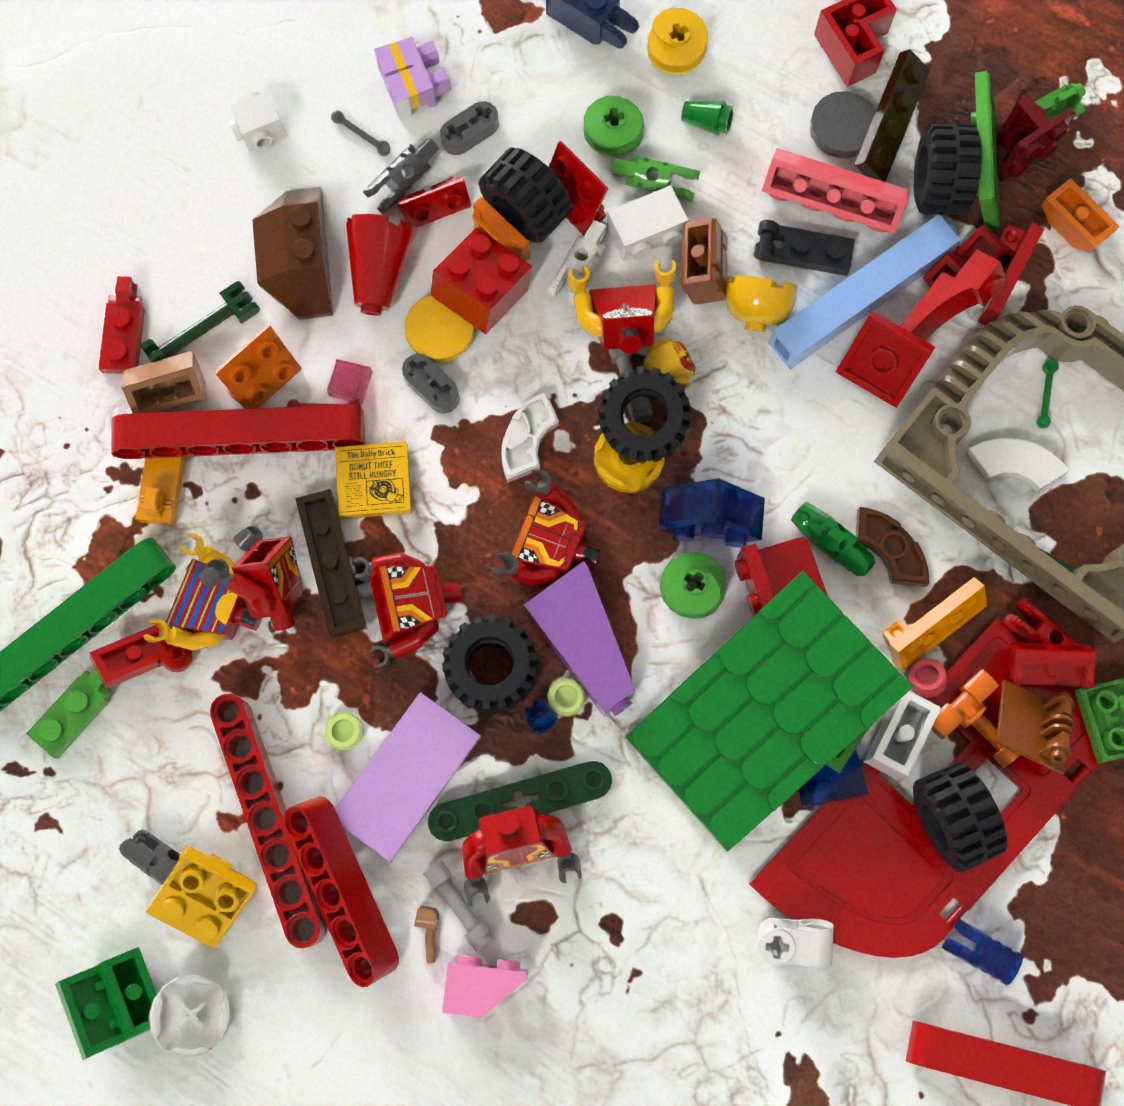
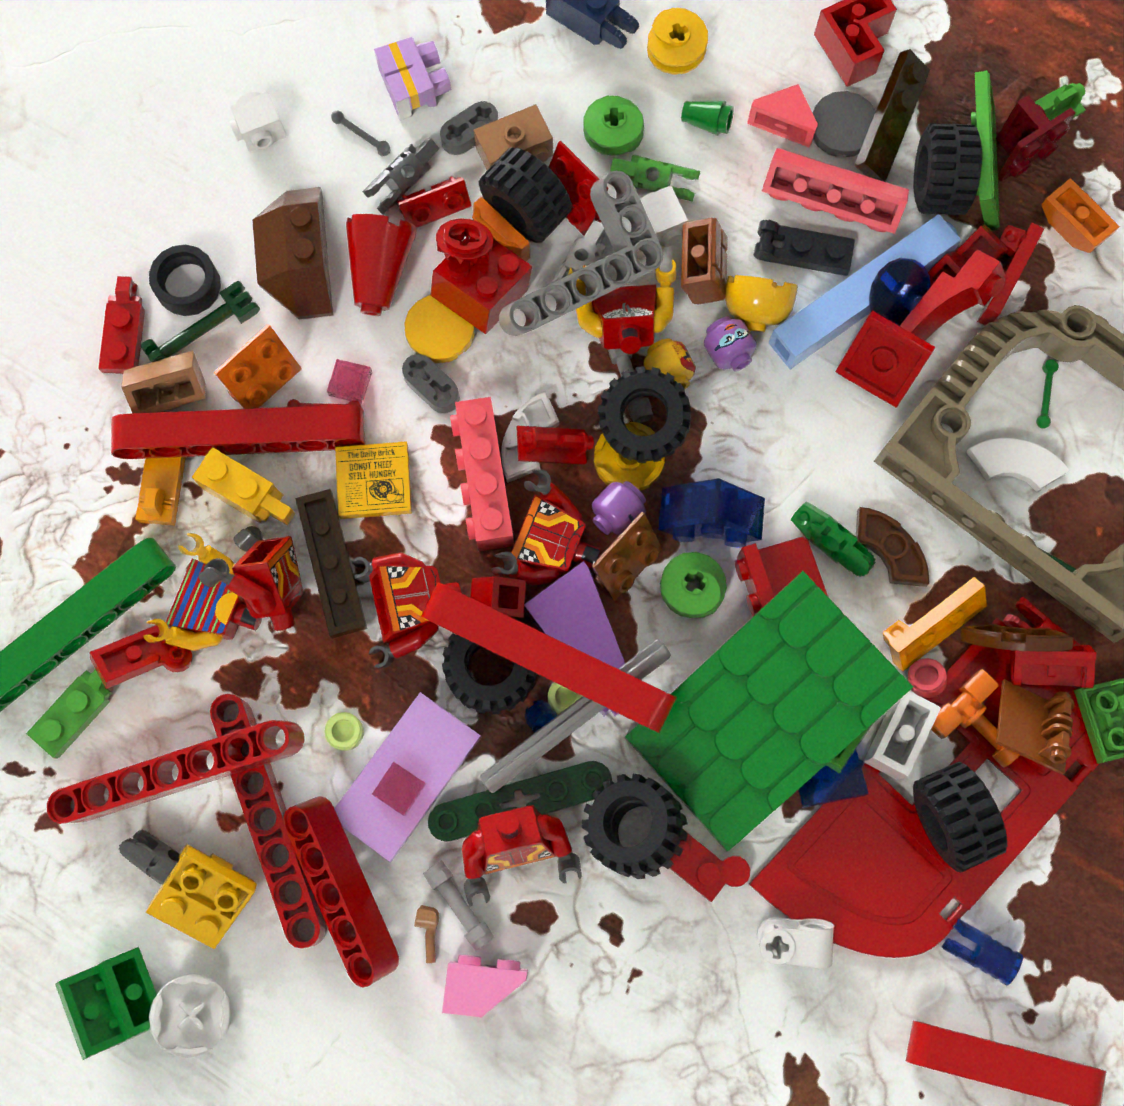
none -> red beam [47,720,305,824]
none -> black tyre [149,244,221,316]
none -> yellow hinge [192,447,295,526]
none -> clear pink plate [372,762,426,816]
none -> red beam [421,582,677,733]
none -> red gear [436,218,494,265]
none -> coral brick [450,397,514,552]
none -> red brick [470,576,526,618]
none -> medium nougat brick [473,104,553,170]
none -> light grey axle [480,640,671,793]
none -> light grey beam [499,170,664,336]
none -> red hinge [516,425,594,465]
none -> black tyre [582,774,688,879]
none -> medium lavender head [592,481,646,535]
none -> dark orange hinge [592,512,662,602]
none -> red hinge [669,829,750,902]
none -> medium lavender head [704,316,756,372]
none -> coral slope [747,84,818,148]
none -> clear blue piece [869,258,931,326]
none -> reddish brown tile [961,624,1073,652]

